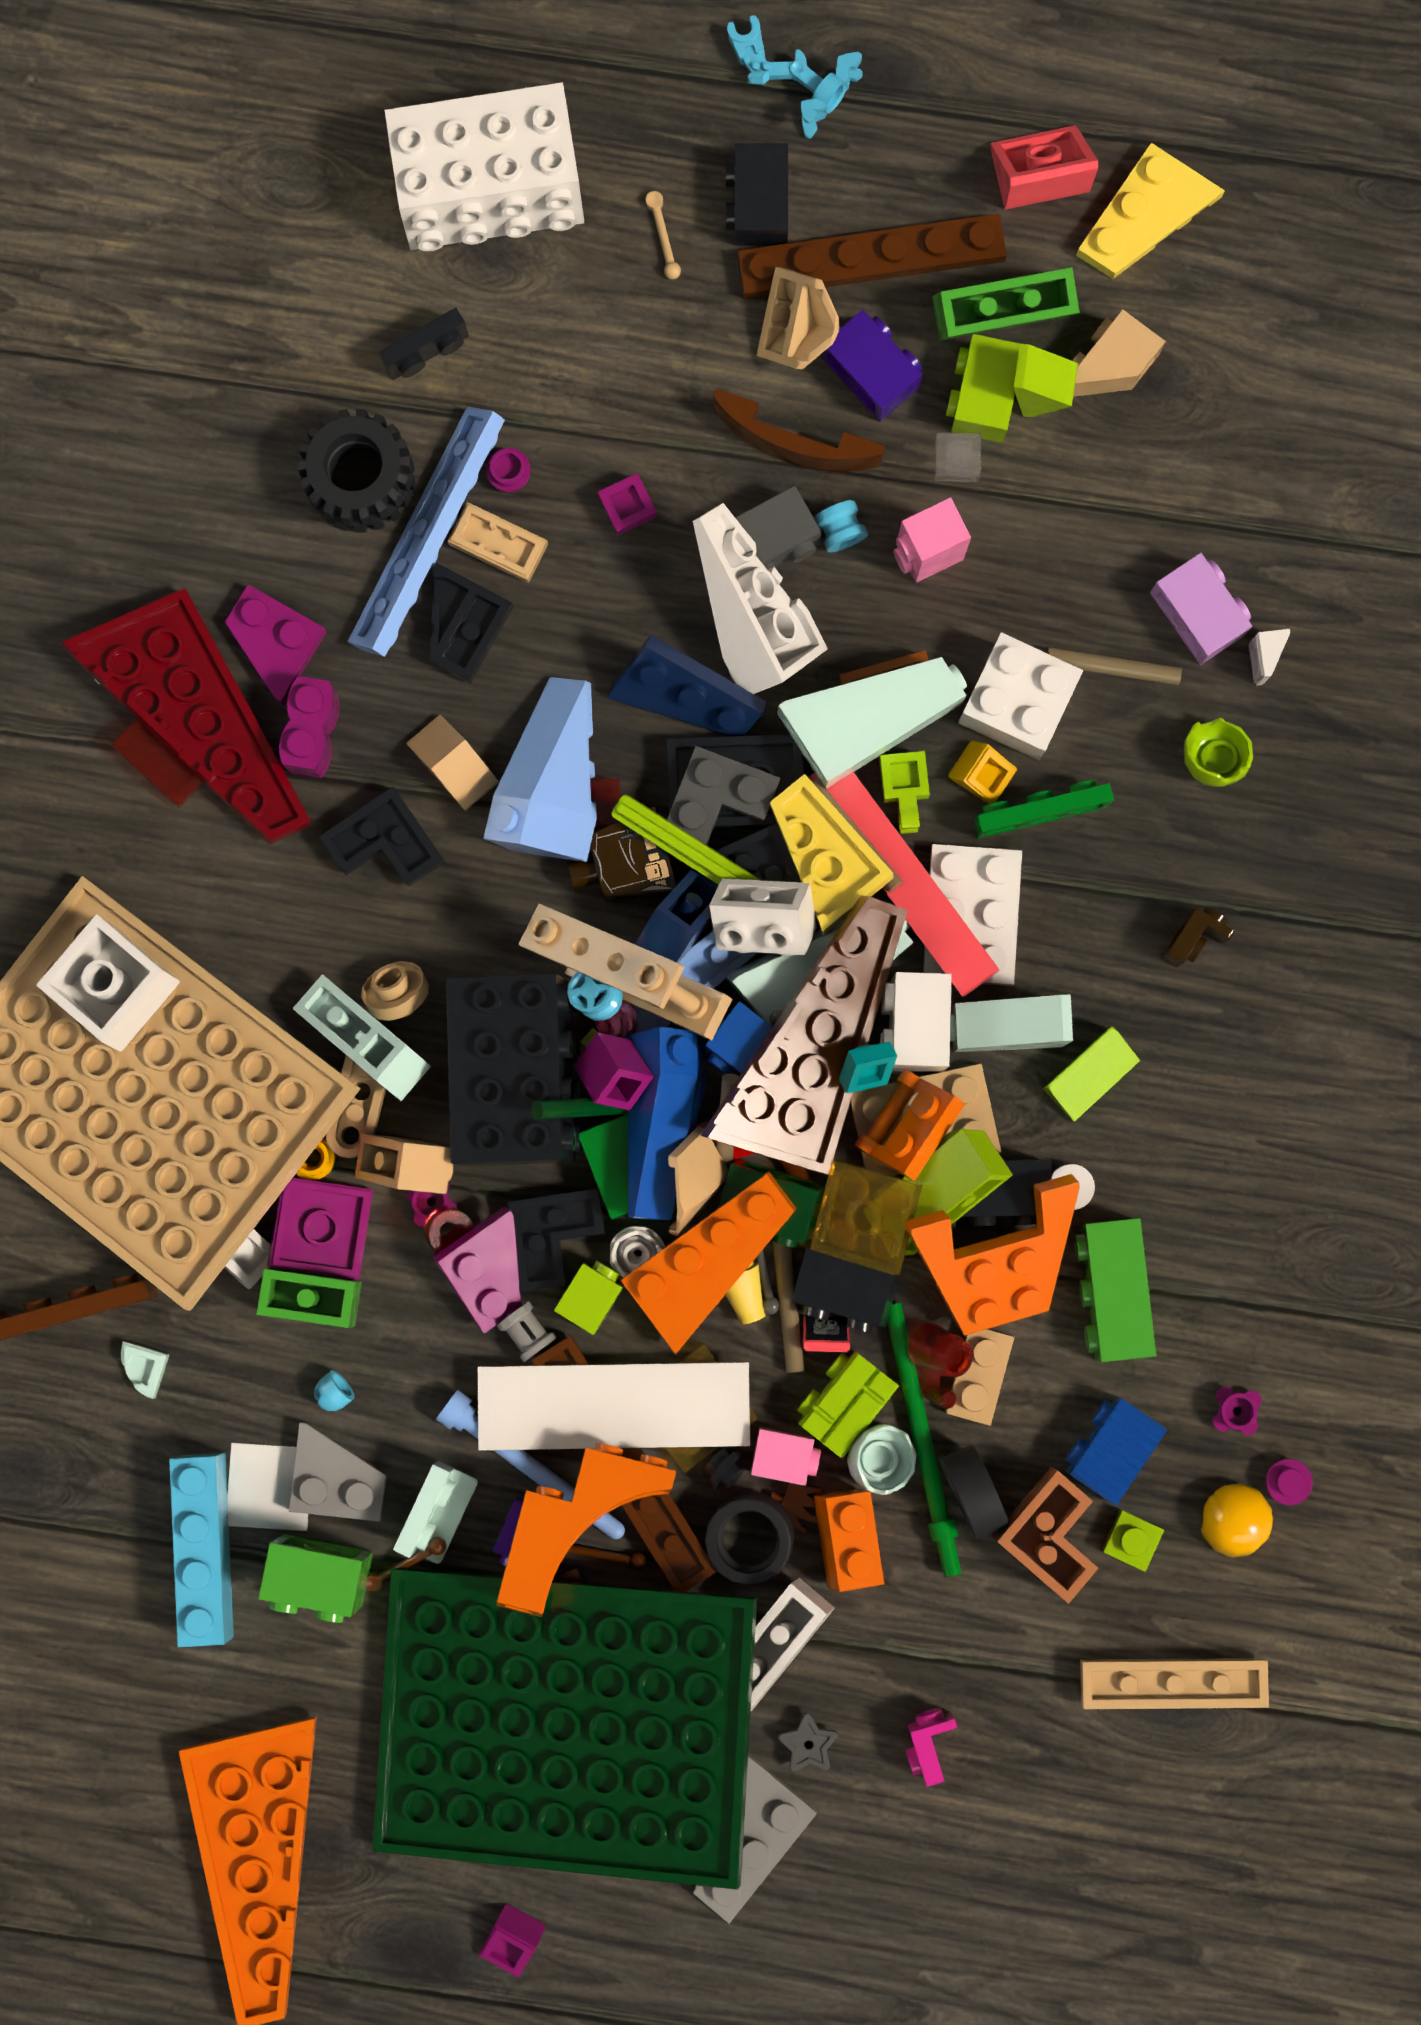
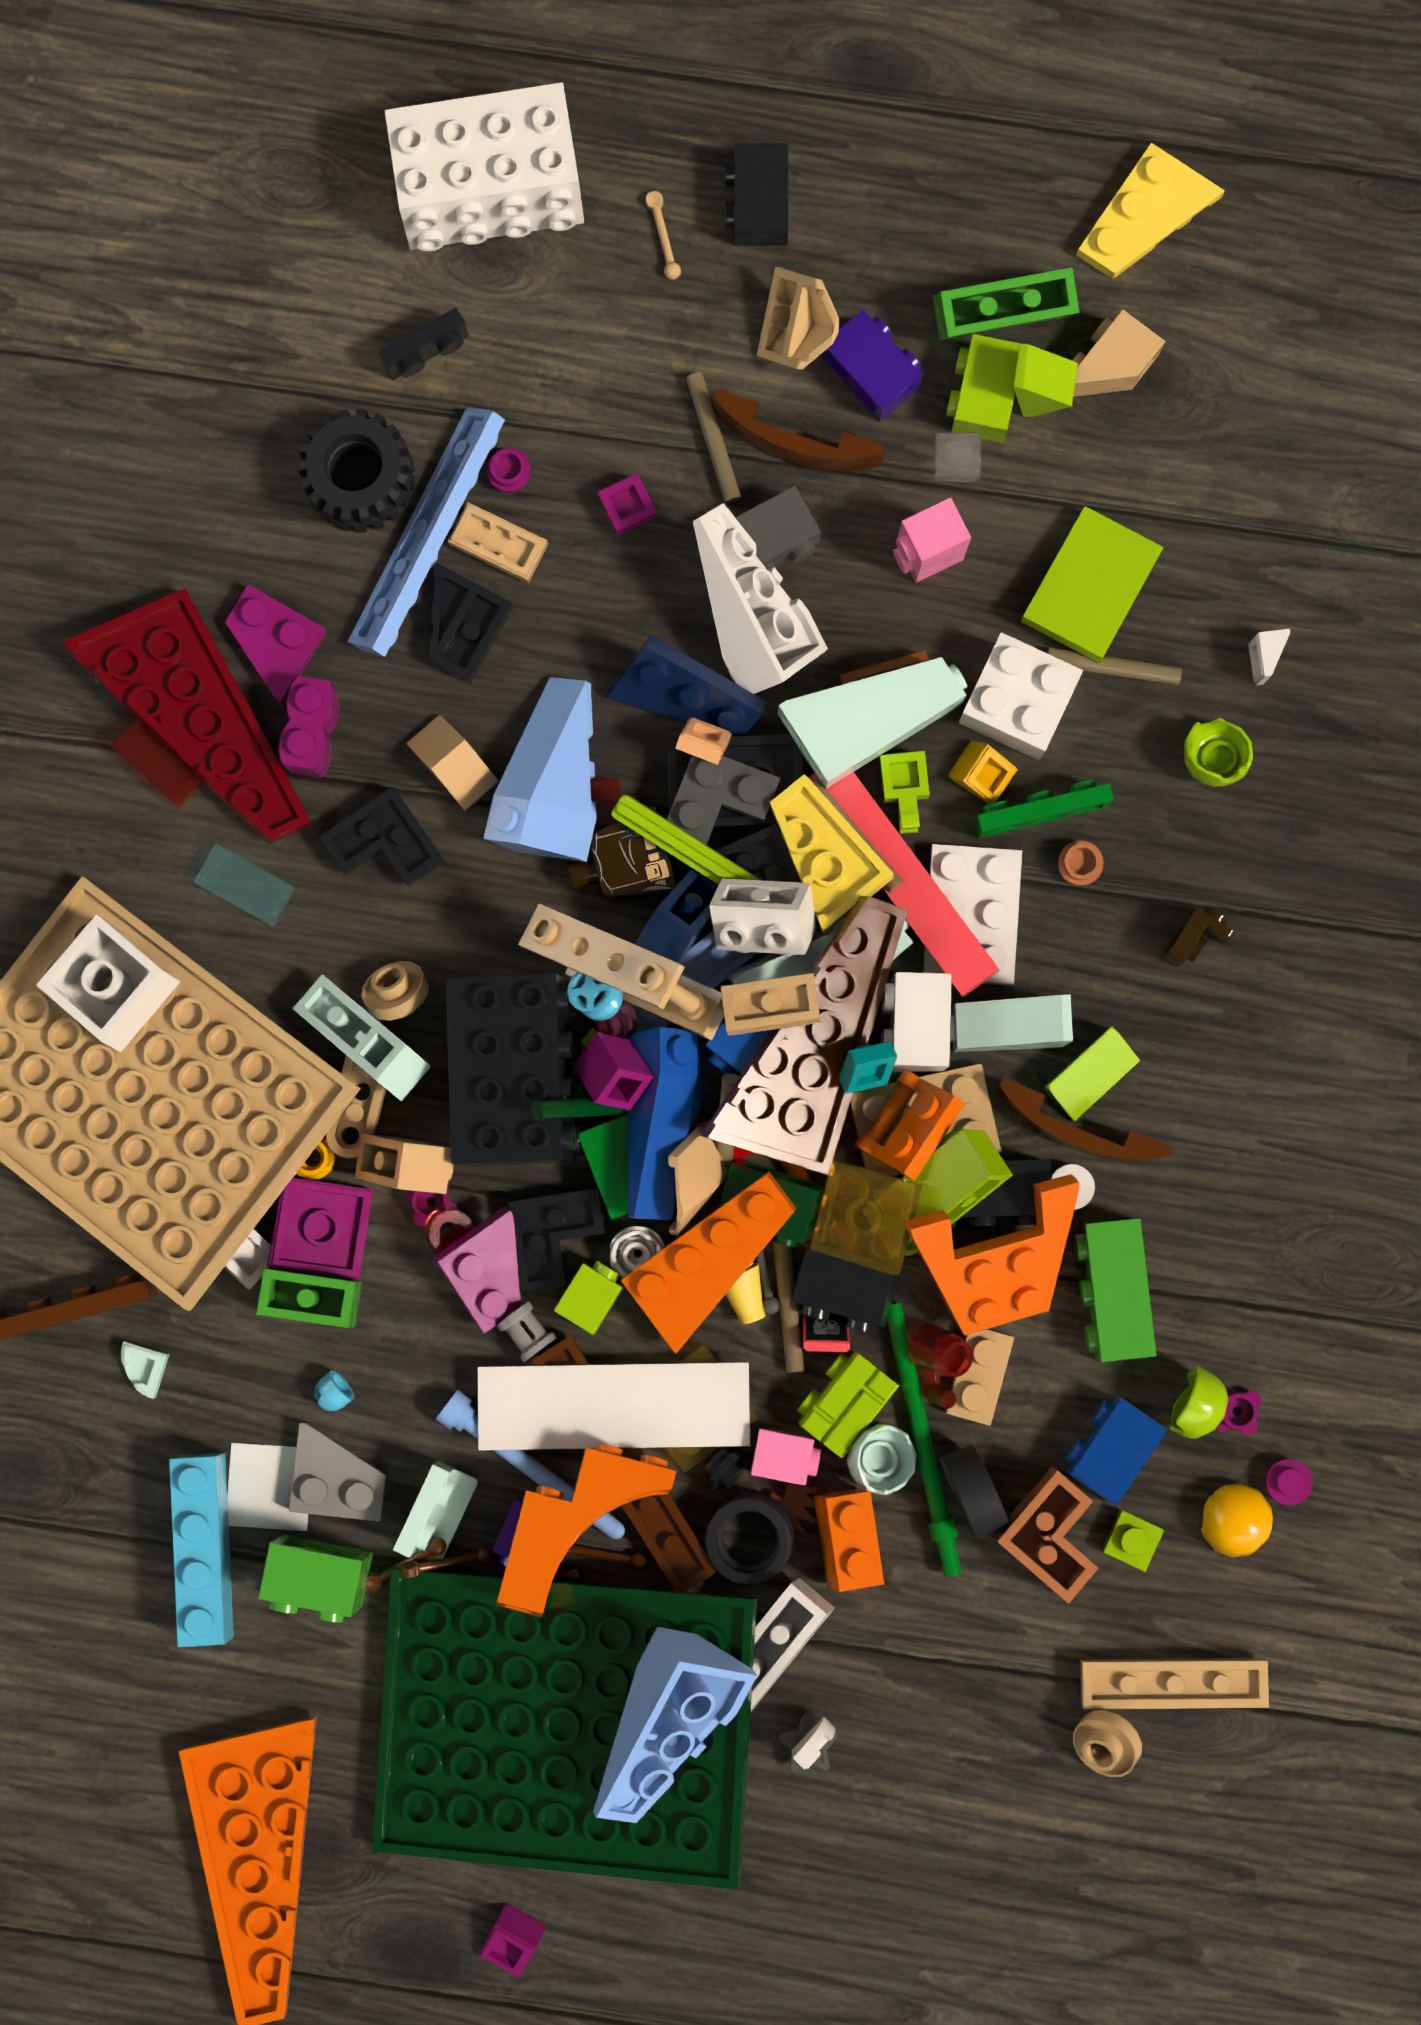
light grey wing [693,1753,817,1924] -> none
medium azure piece [727,15,863,139] -> none
reddish brown plate [738,214,1007,299] -> none
medium azure wheel [814,500,868,553] -> none
dark pink bracket [905,1708,957,1787] -> none
coral slope [990,125,1098,210] -> none
lavender brick [1150,553,1252,665] -> none
none -> clear light blue tile [193,843,296,928]
none -> reddish brown hinge [400,1546,494,1578]
none -> light blue wedge [593,1627,757,1823]
none -> light nougat tile [675,717,732,765]
none -> dark tan bar [686,372,741,504]
none -> tan plate [721,973,821,1036]
none -> white tile [792,1717,835,1770]
none -> reddish brown slope [995,1078,1173,1161]
none -> lime tile [1021,506,1164,663]
none -> nougat plate [1058,841,1104,886]
none -> tan plate [1073,1710,1142,1777]
none -> lime hair [1169,1365,1228,1439]

